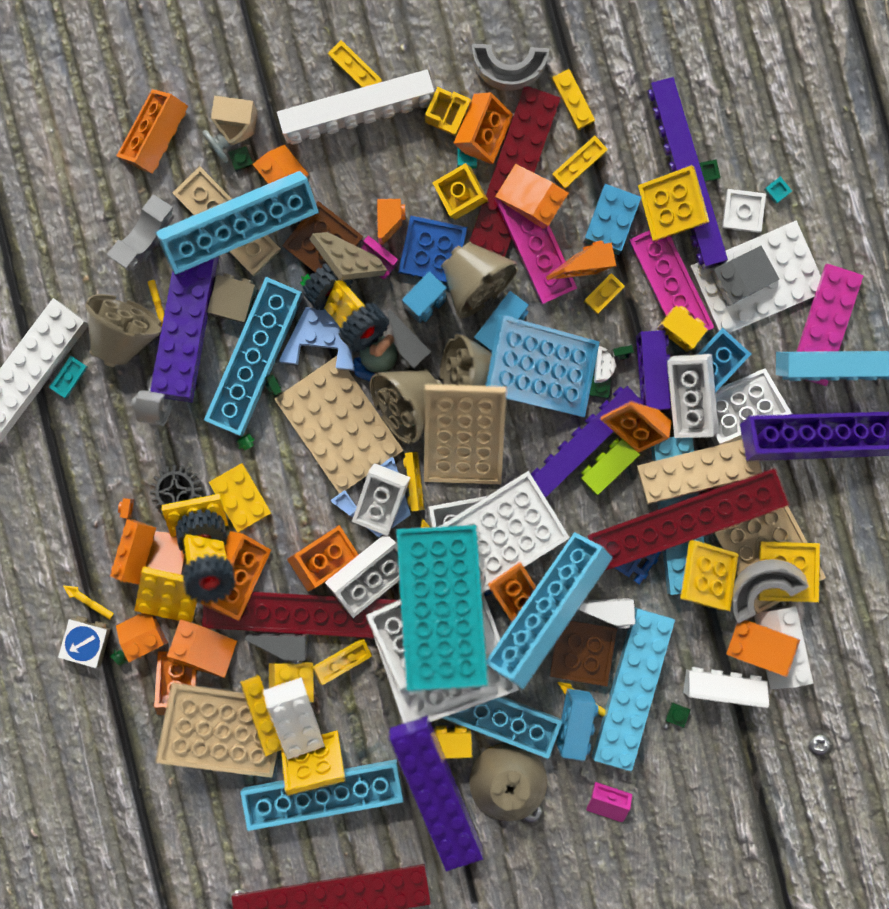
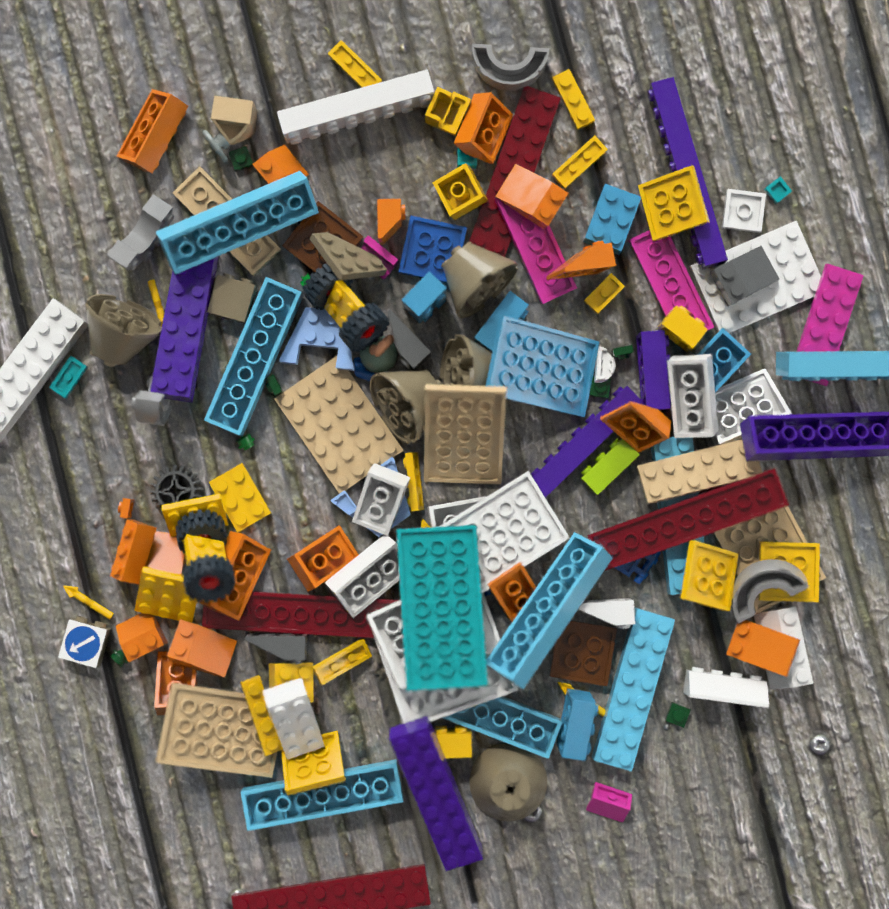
dark green plate [699,159,721,182] -> none

